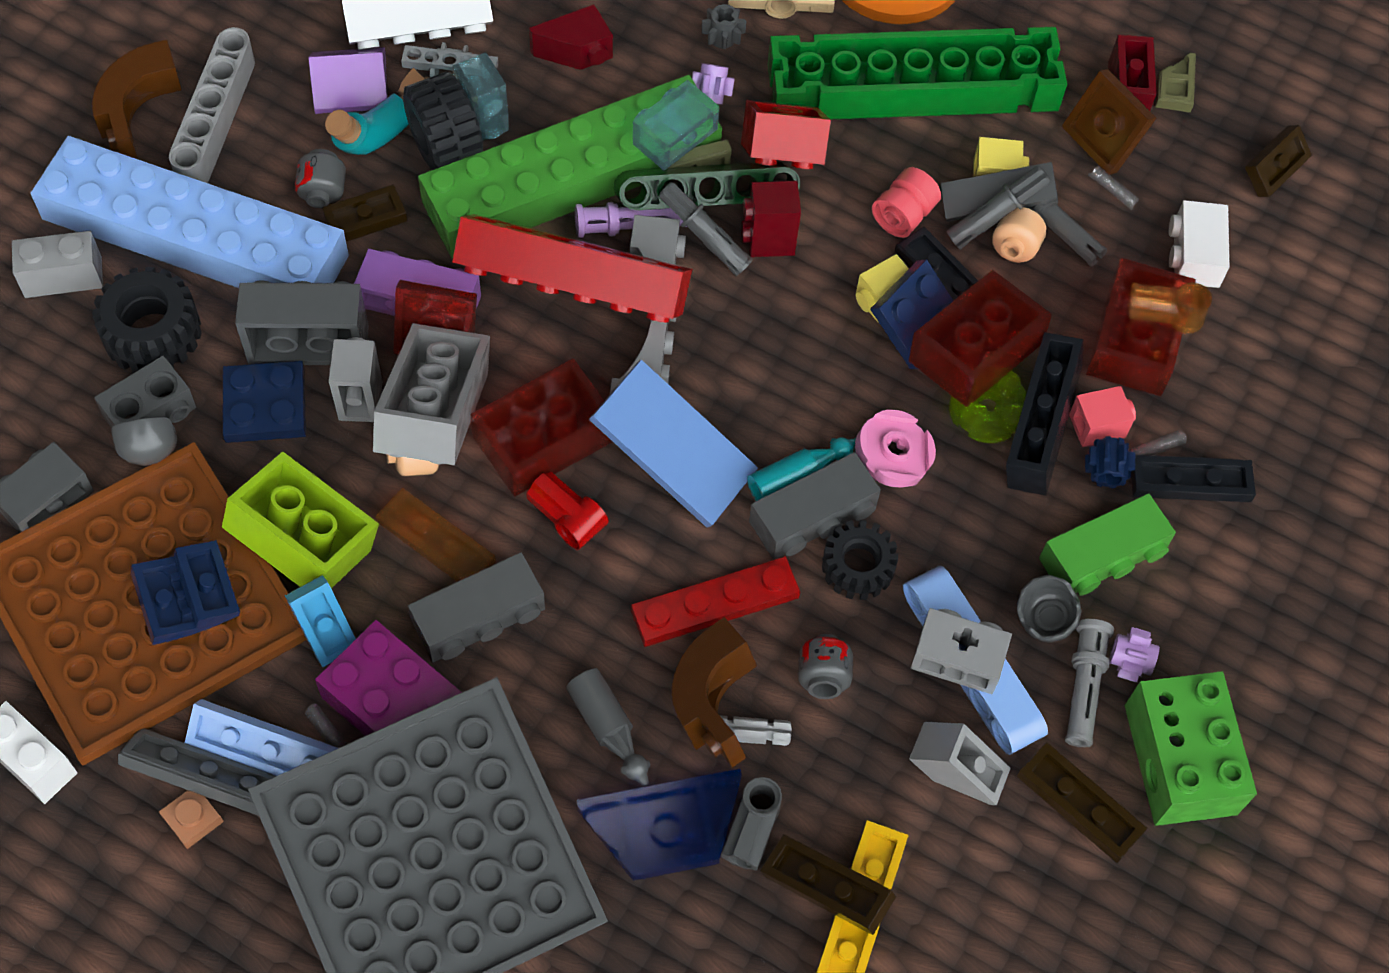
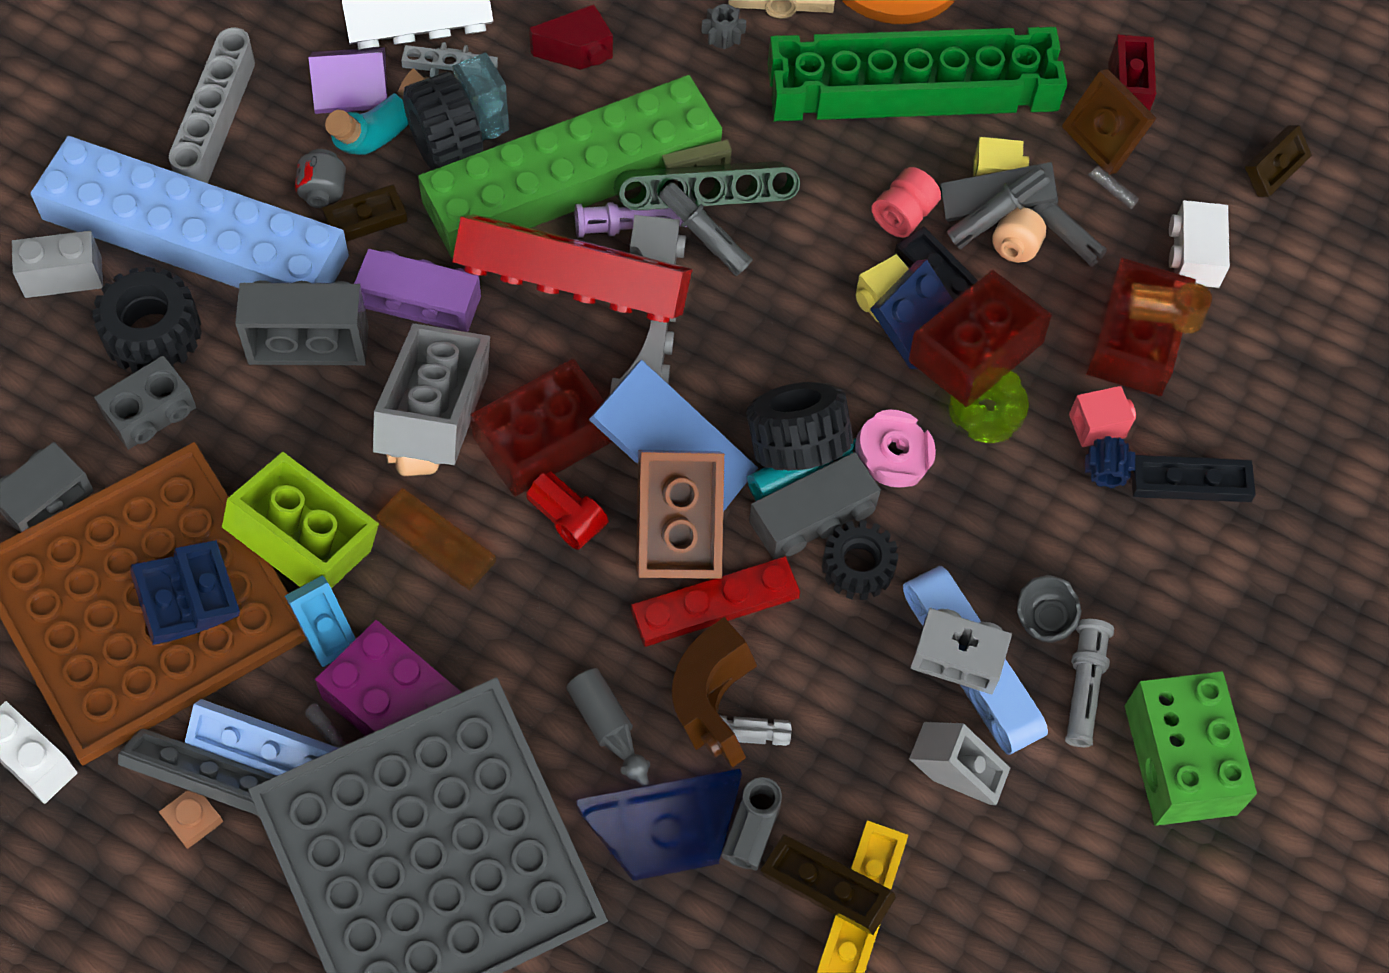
reddish brown arch [92,40,182,159] -> none
dark grey hair [111,417,177,466] -> none
dark blue plate [223,361,306,443] -> none
light grey brick [329,337,383,422] -> none
clear red plate [394,280,477,355] -> none
dark grey brick [408,552,545,663] -> none
clear light blue brick [633,79,719,171] -> none
lavender gear [692,63,735,104] -> none
brick [741,100,831,169] -> none
dark red brick [741,181,801,257] -> none
dark grey head [798,634,853,699] -> none
black brick [1006,332,1083,496] -> none
dark brown plate [1017,742,1148,863] -> none
bright green brick [1039,493,1176,596] -> none
lavender gear [1109,627,1160,682] -> none
clear piece [1129,430,1187,456] -> none
olive tile [1155,53,1196,113] -> none
none -> dark orange brick [636,450,725,579]
none -> black tyre [746,382,853,471]

